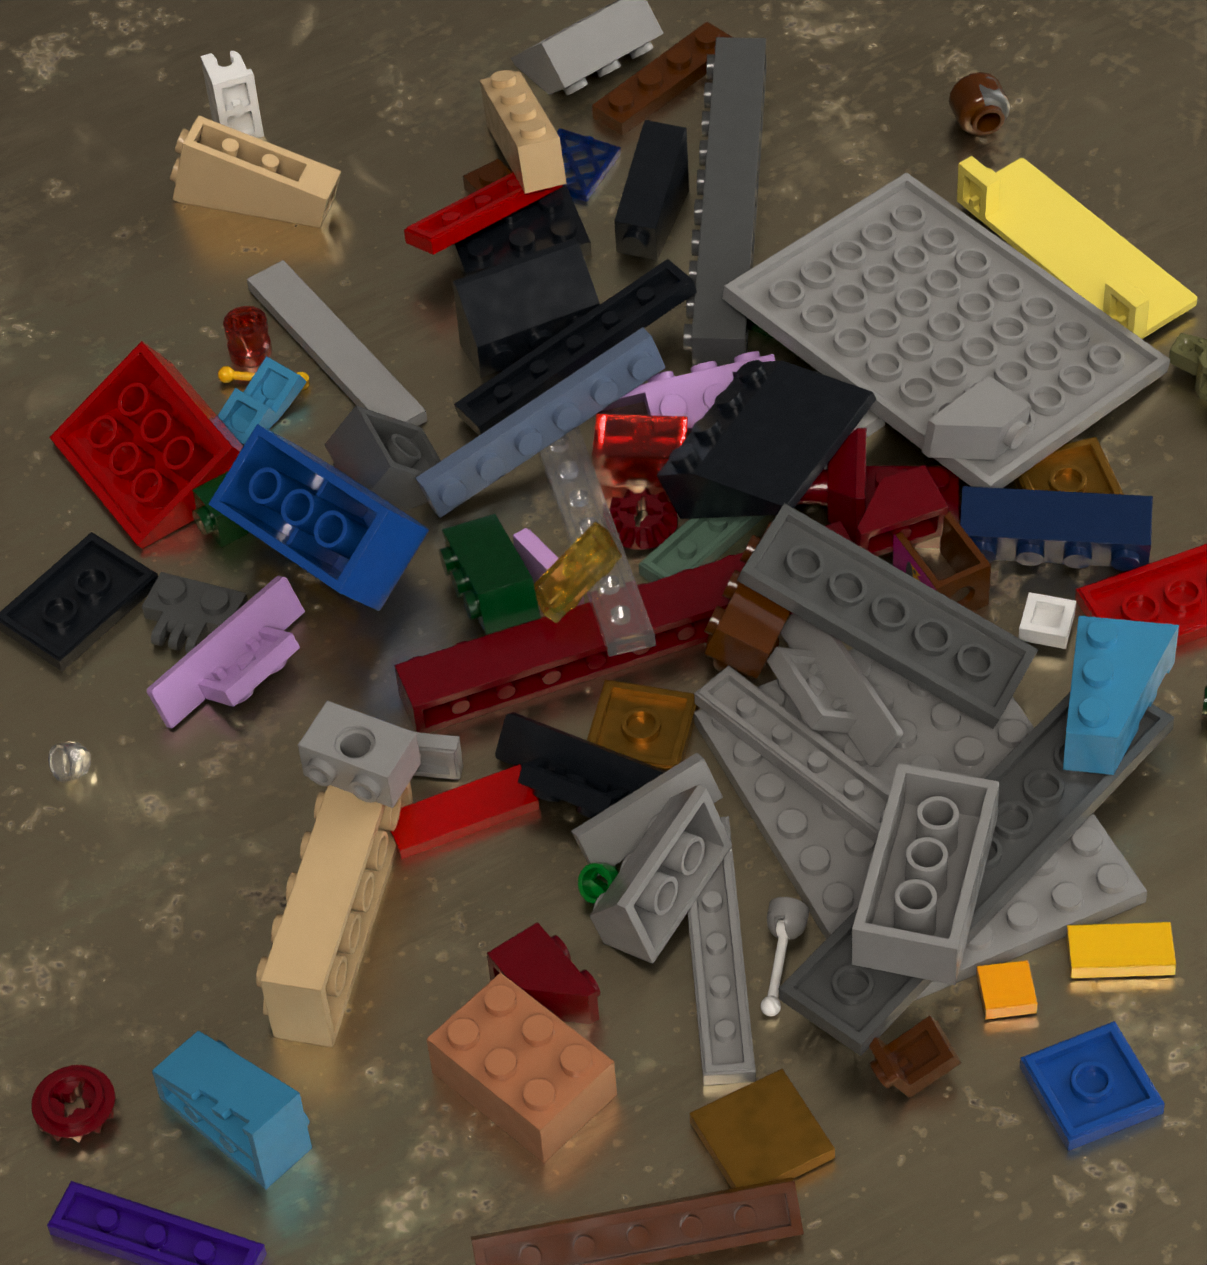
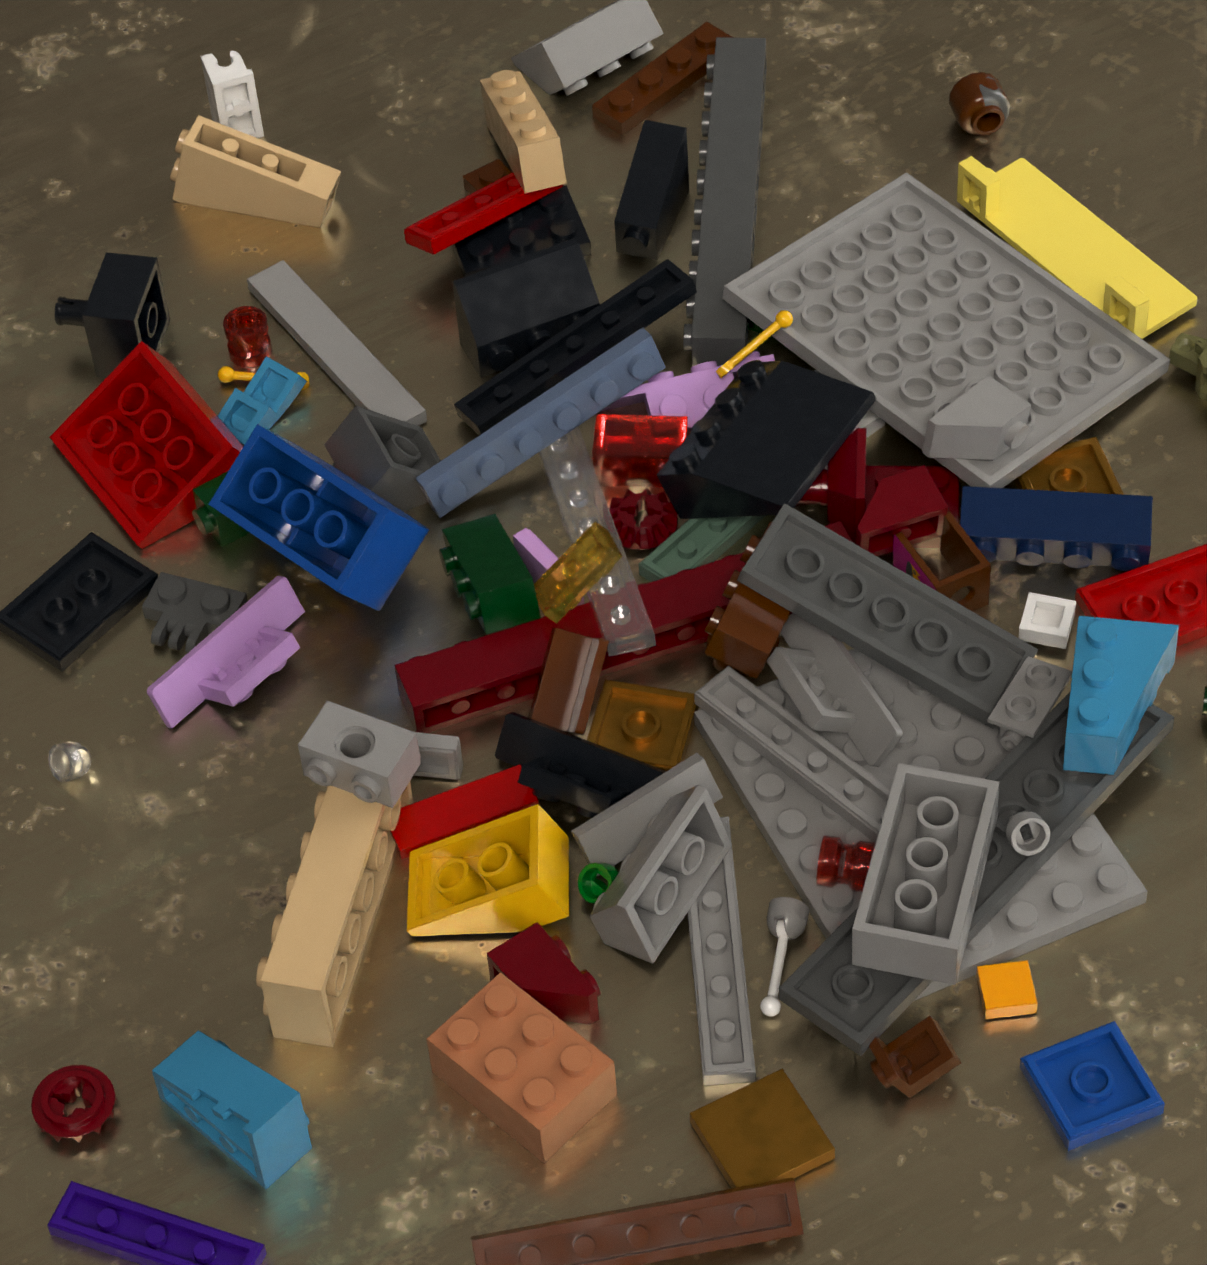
clear blue window [557,128,621,202] -> none
yellow tile [1066,922,1176,978] -> none
none -> black brick [55,252,170,378]
none -> yellow slope [407,804,569,936]
none -> reddish brown panel [528,628,609,735]
none -> yellow hinge [715,310,793,378]
none -> clear red wheel [816,835,875,892]
none -> light grey hinge [987,656,1073,752]
none -> light grey hinge [1005,810,1050,856]

